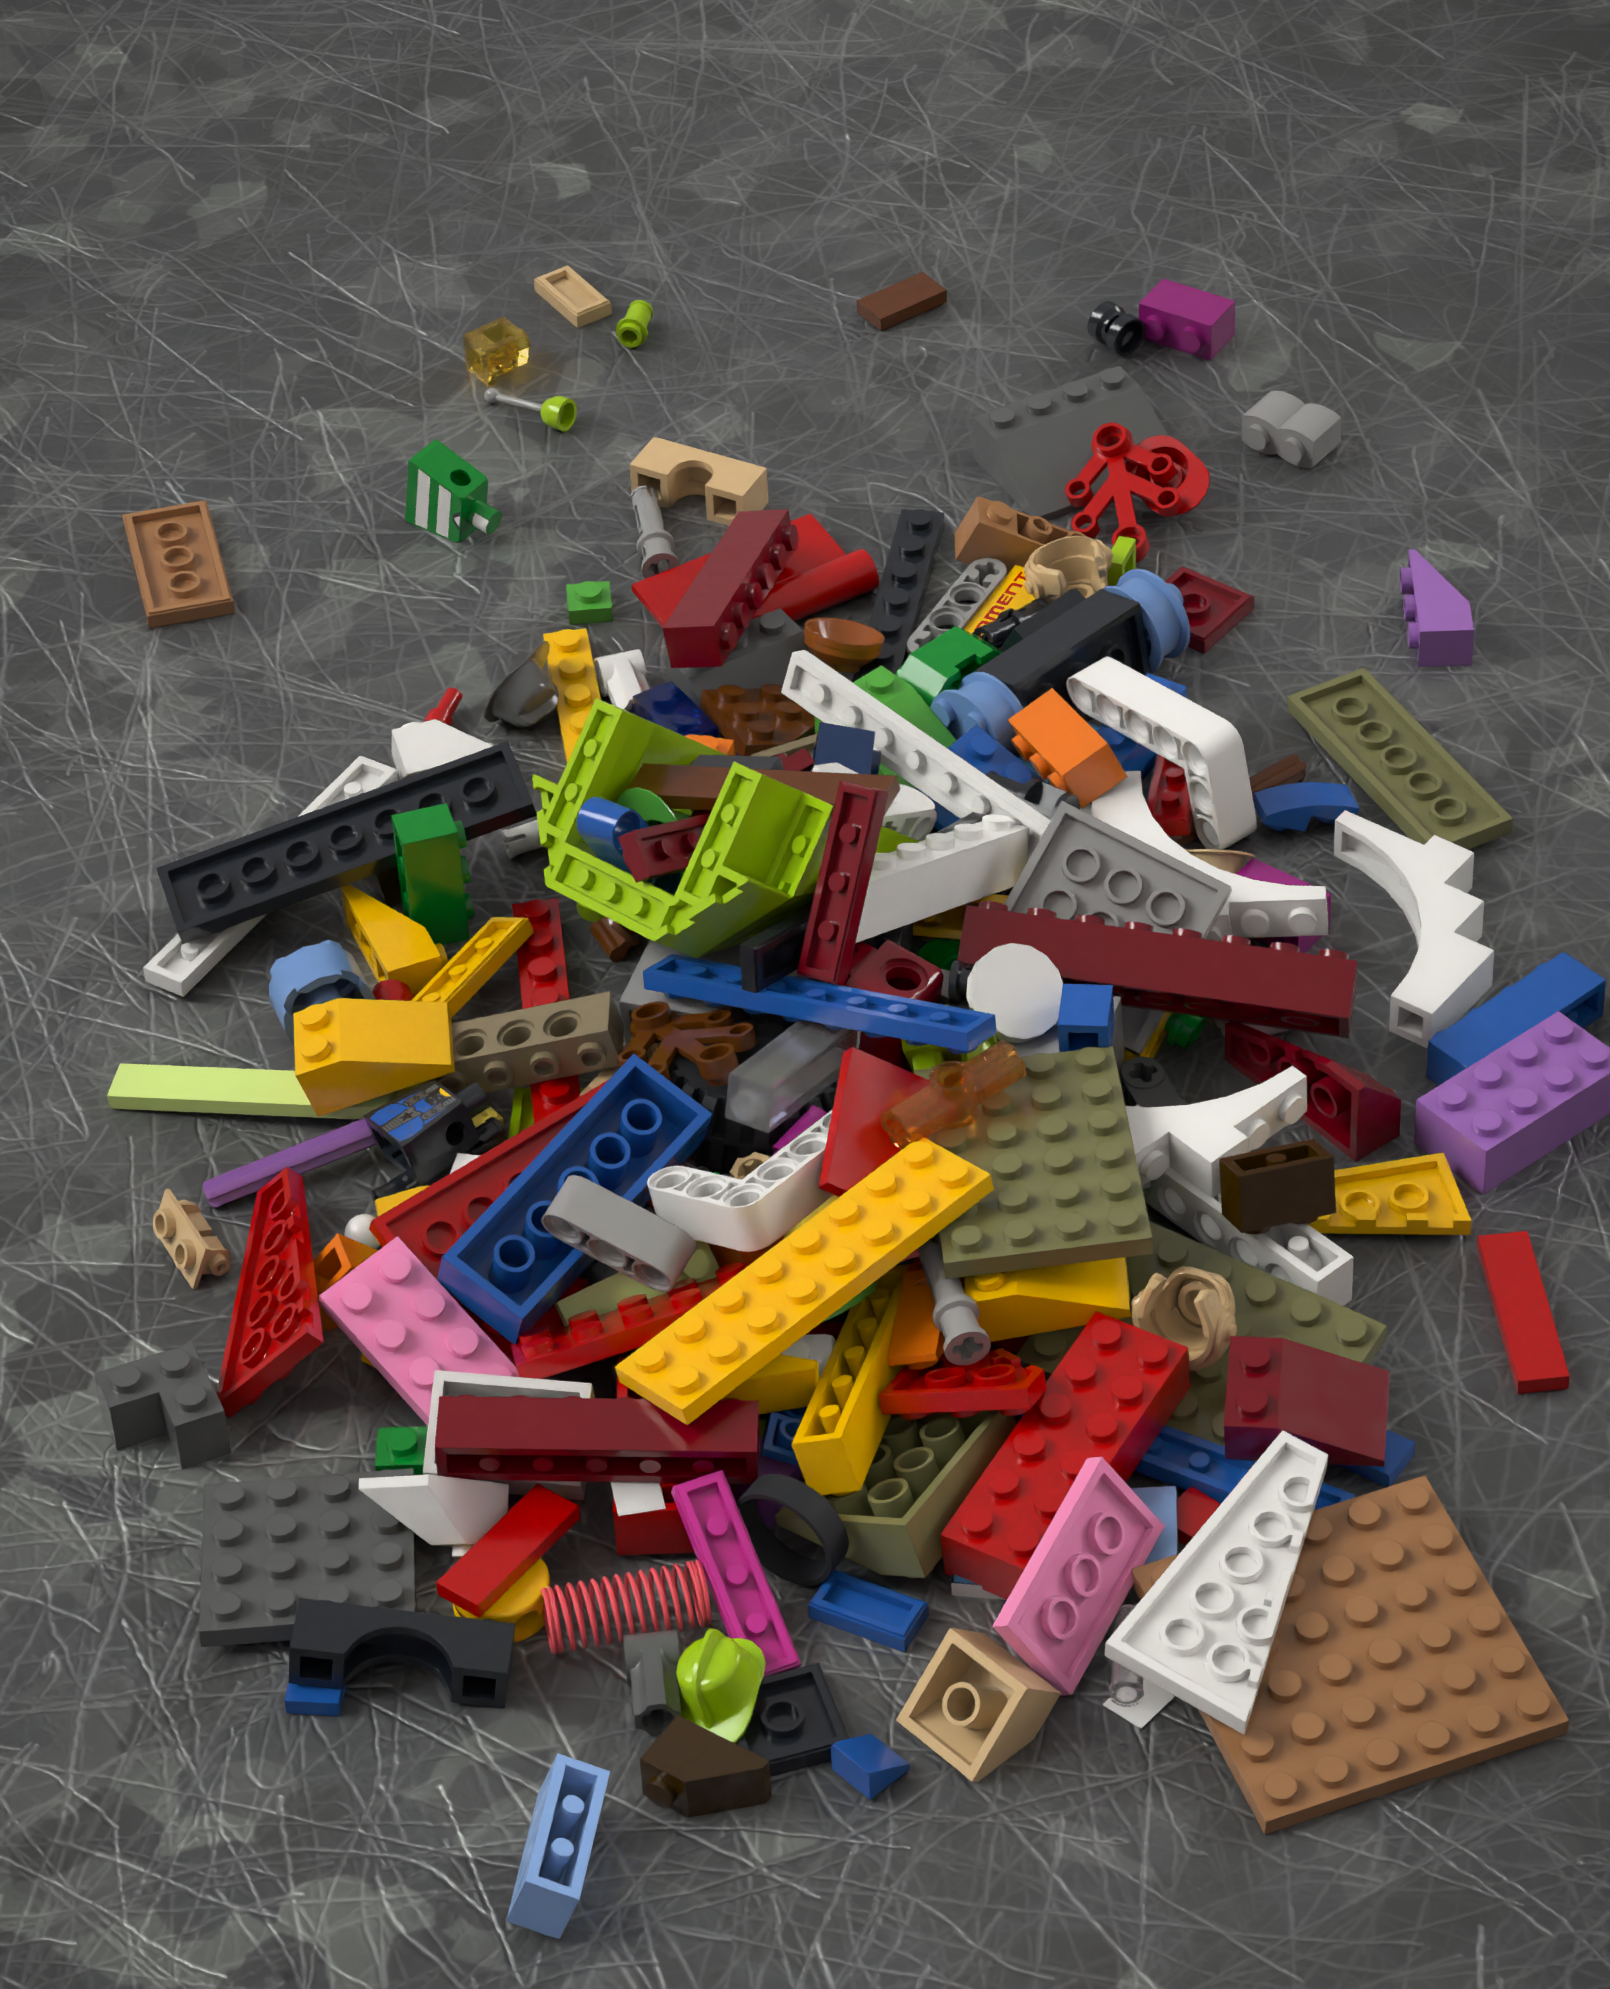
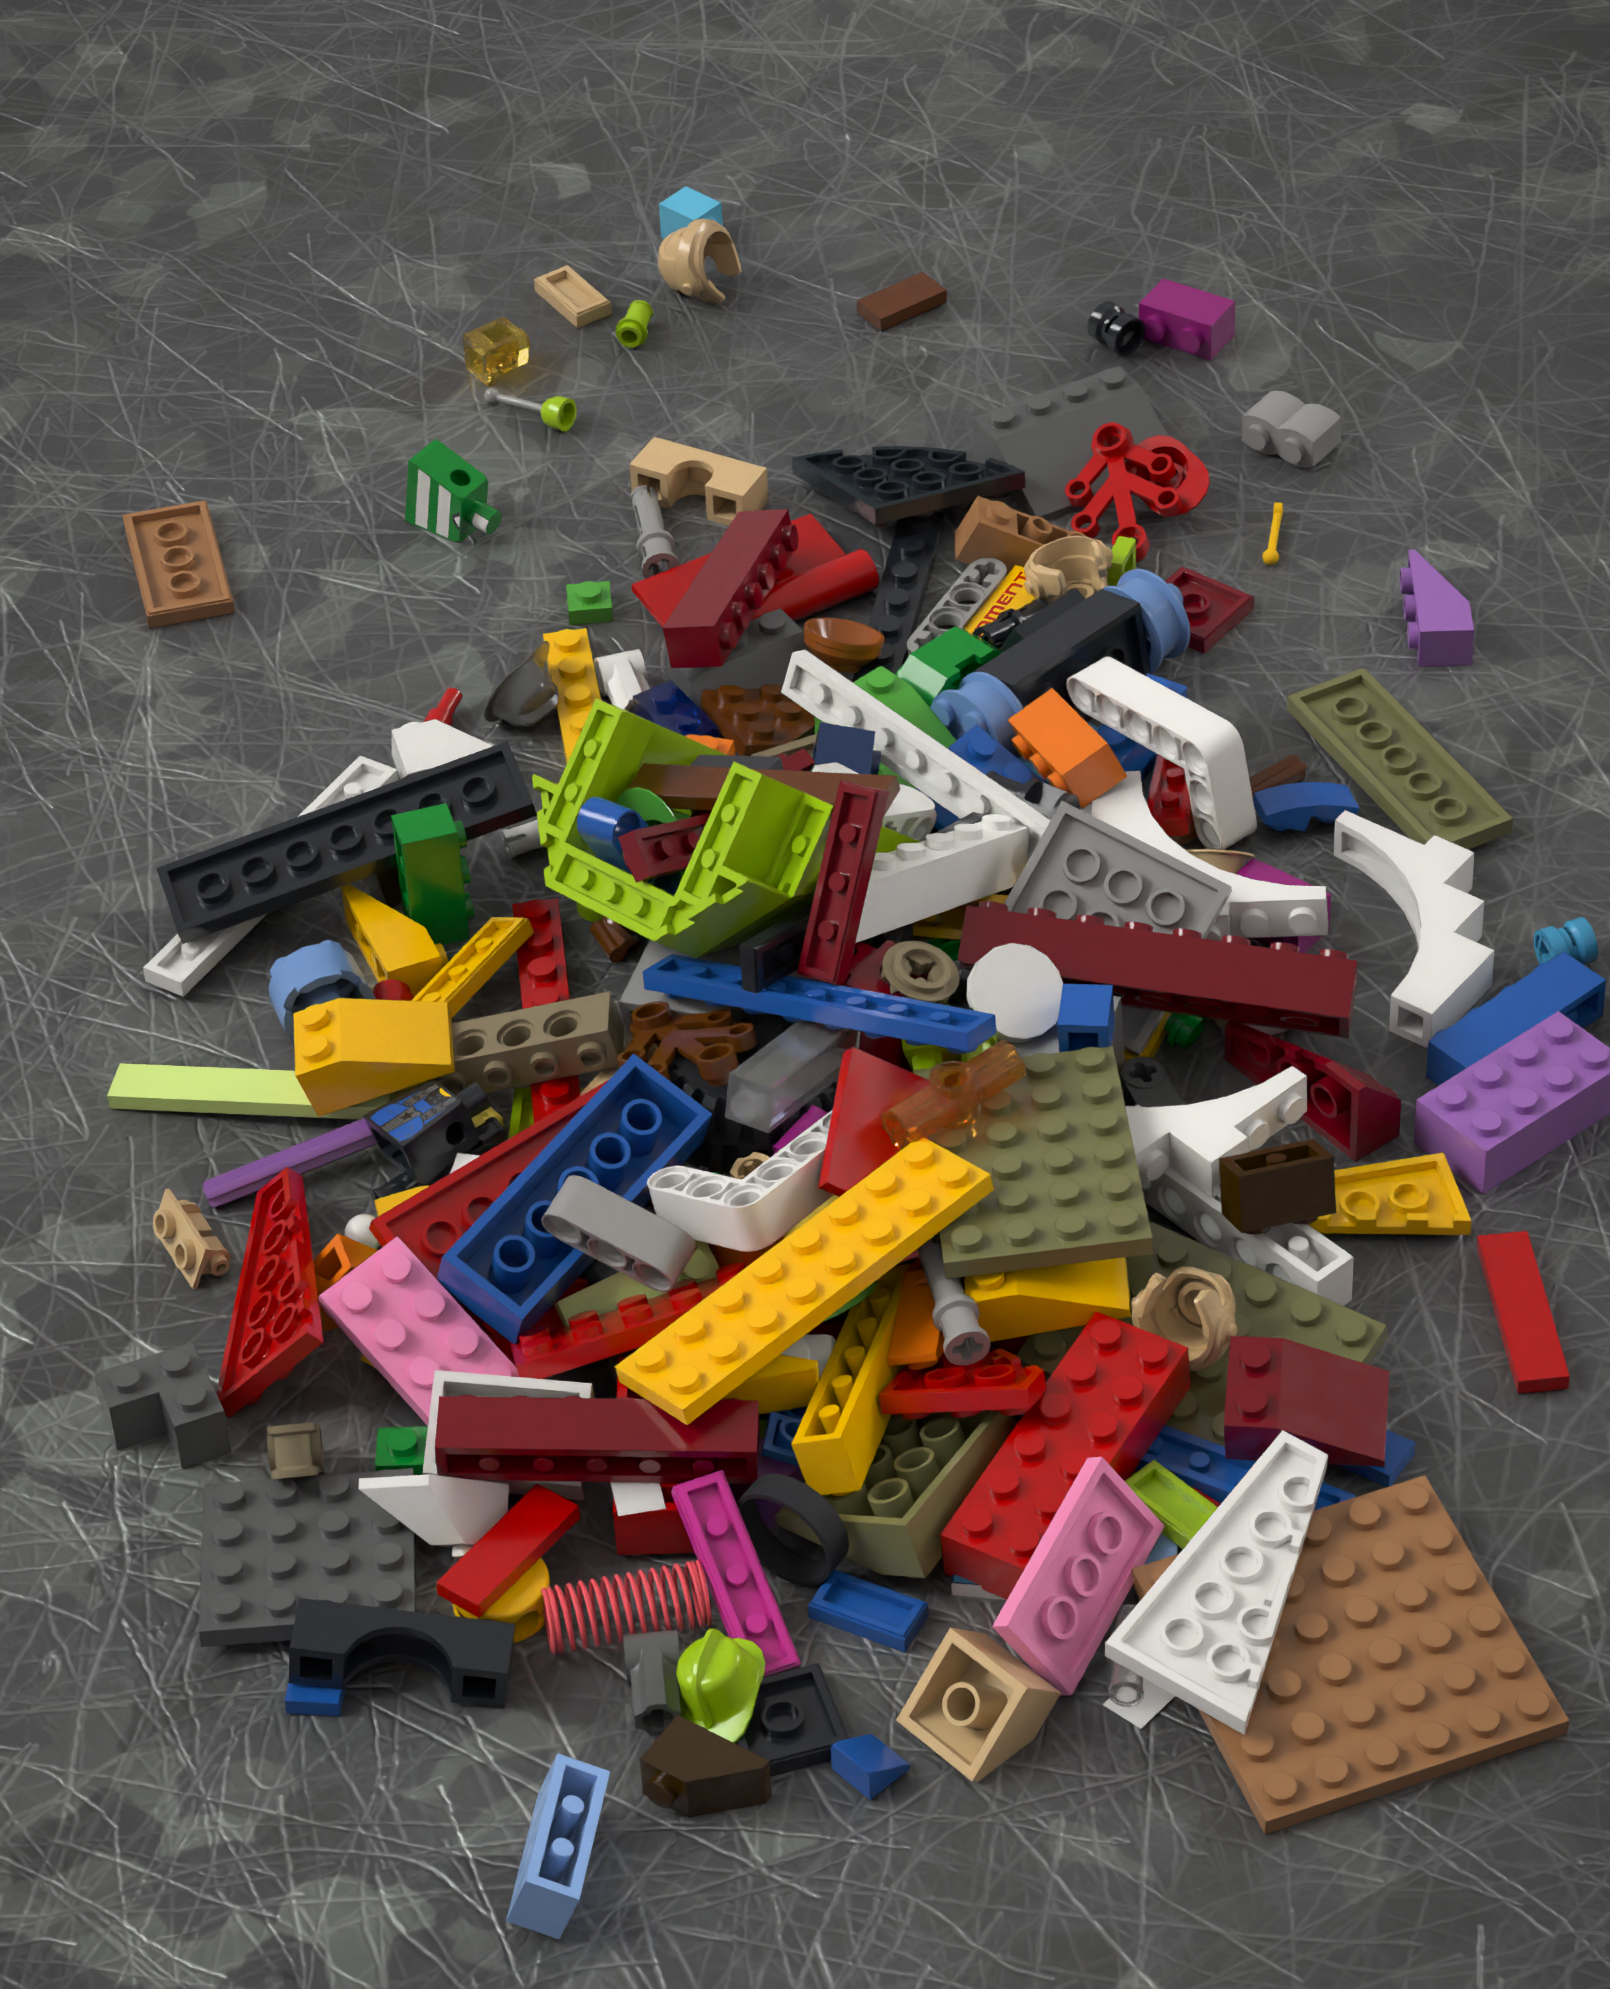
none -> dark tan piece [267,1422,324,1479]
none -> tan helmet [658,218,742,303]
none -> medium azure brick [659,186,723,239]
none -> black plate [792,446,1026,527]
none -> dark tan gear [881,941,959,1005]
none -> lime tile [1125,1460,1218,1549]
none -> yellow hinge [1262,502,1283,565]
none -> dark azure wheel [1533,917,1598,965]

